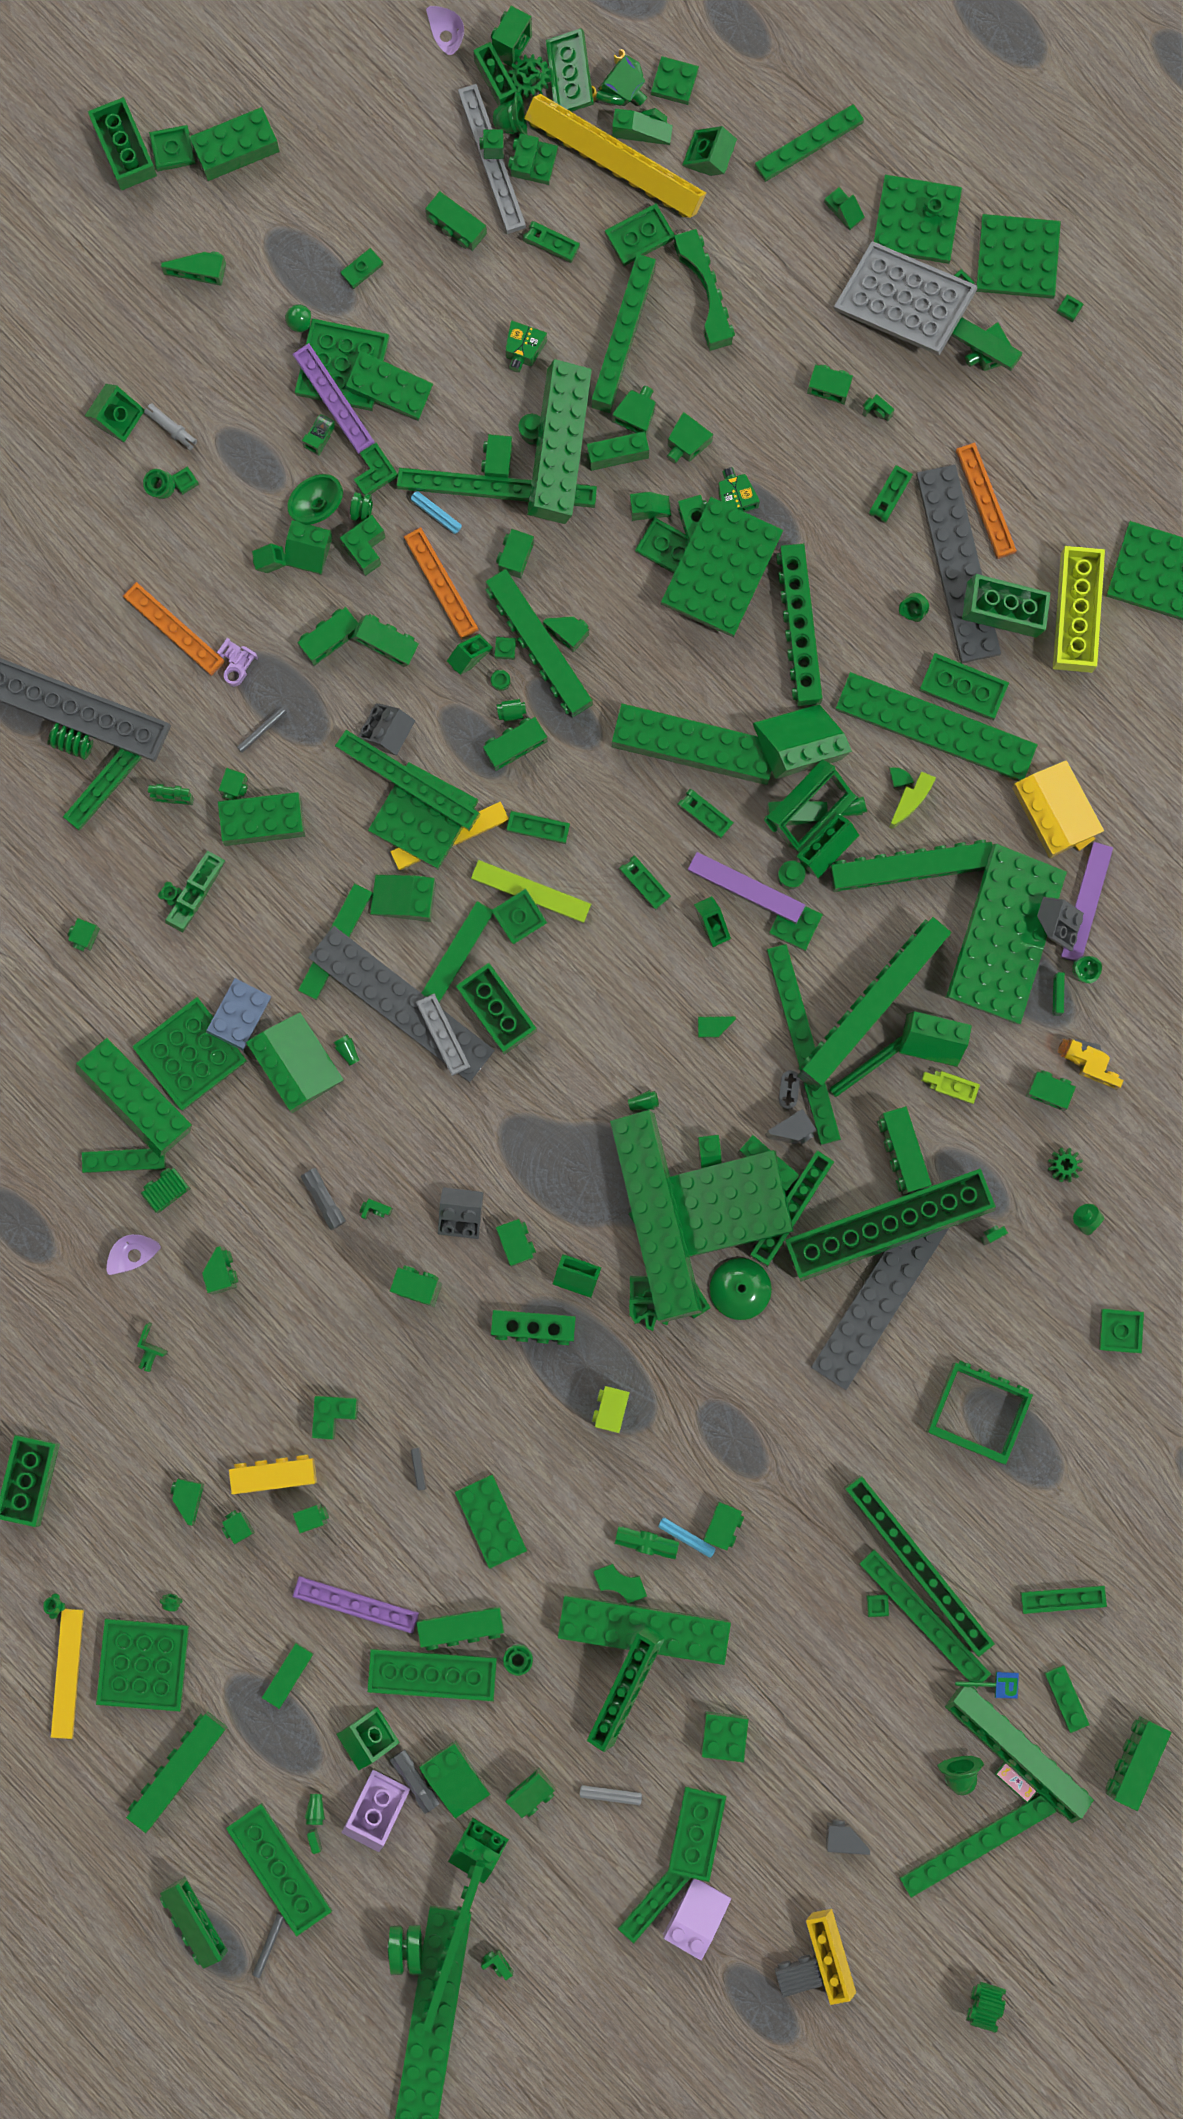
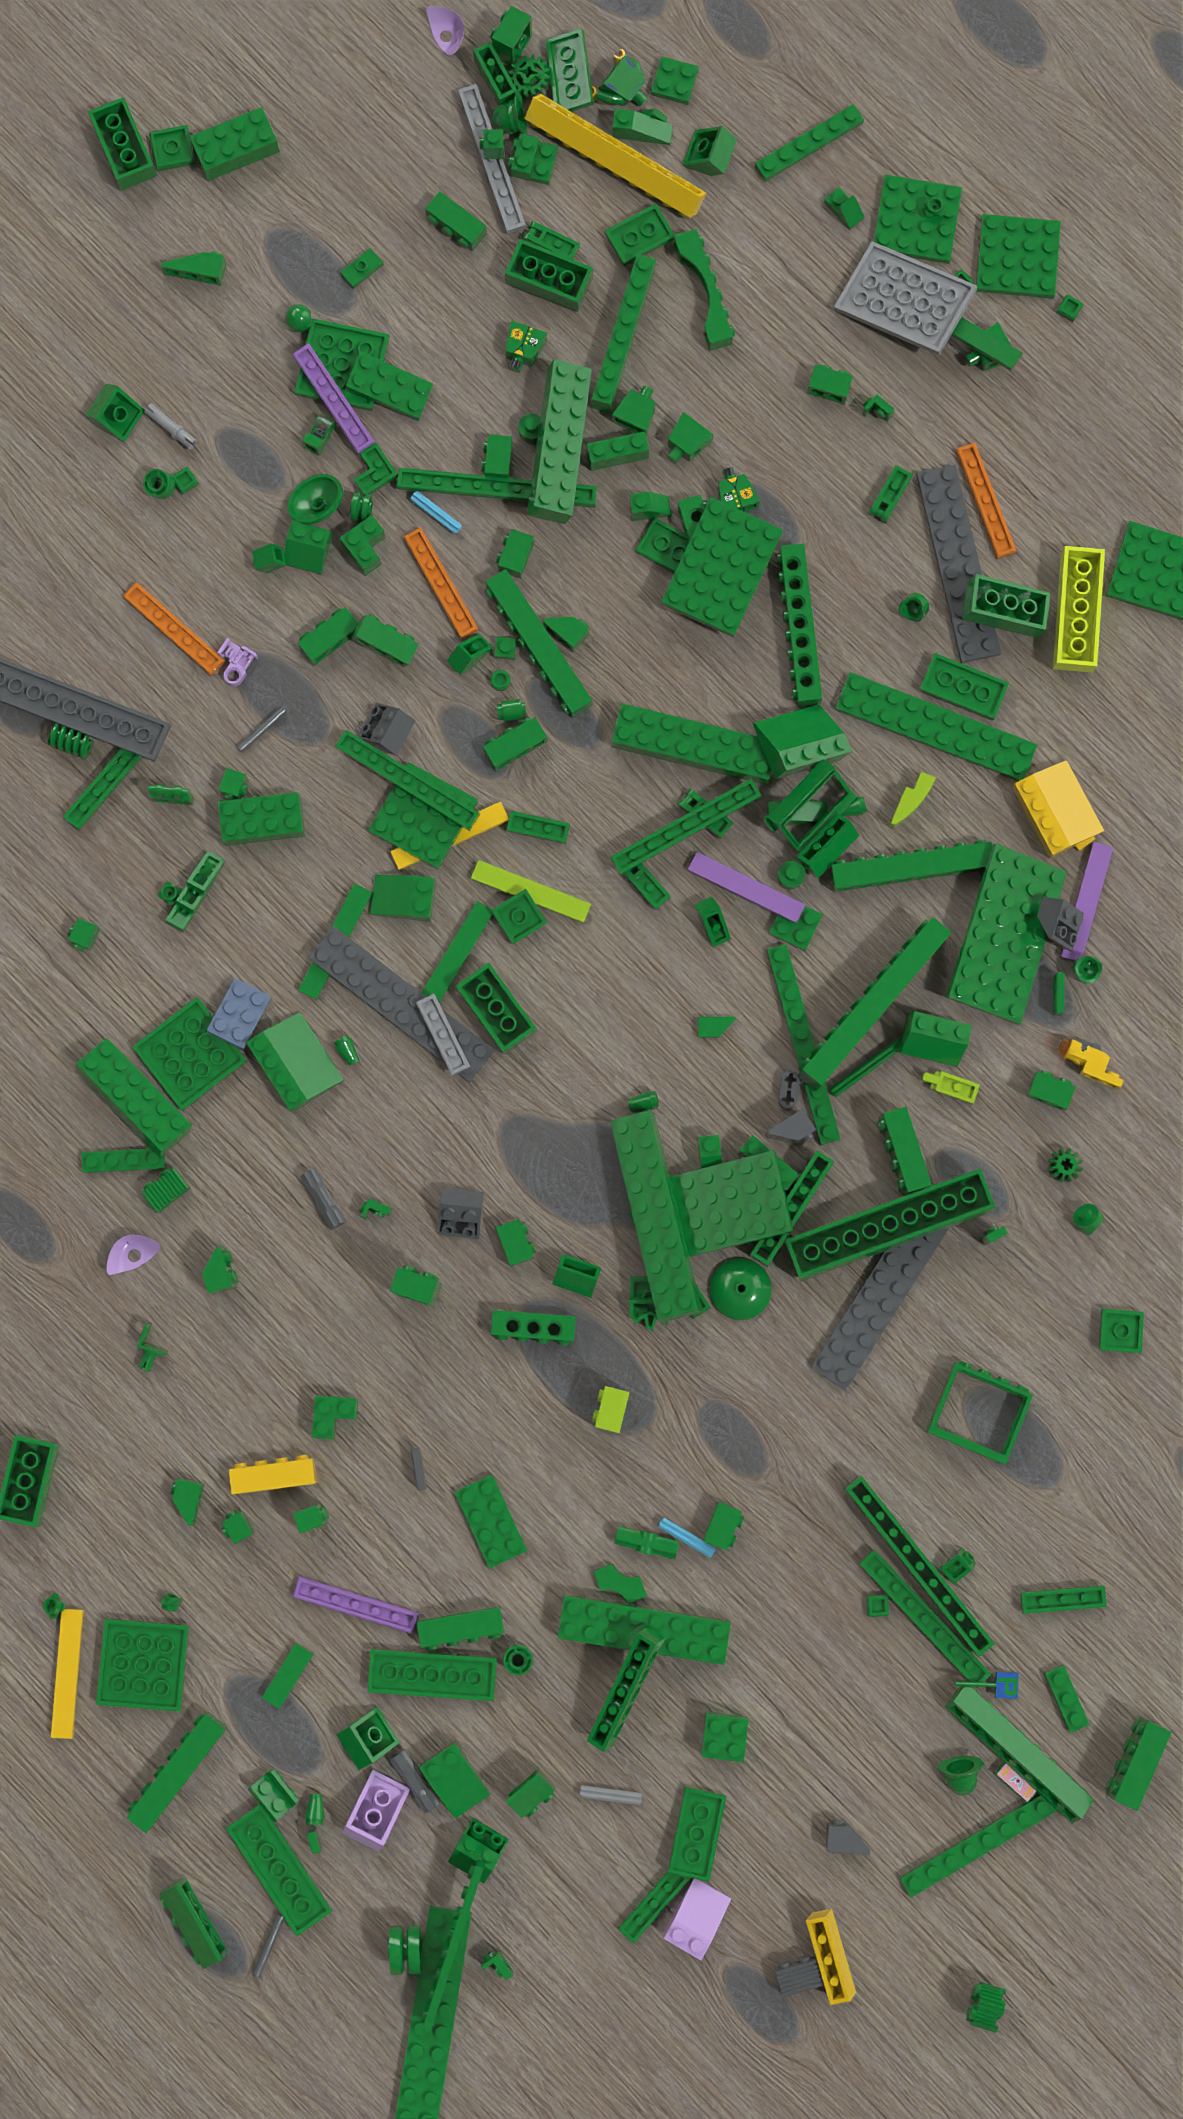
green tile [889,767,914,789] -> none
none -> green bracket [248,1769,299,1822]
none -> green brick [505,239,593,312]
none -> green plate [610,778,762,876]
none -> green bracket [940,1548,976,1584]

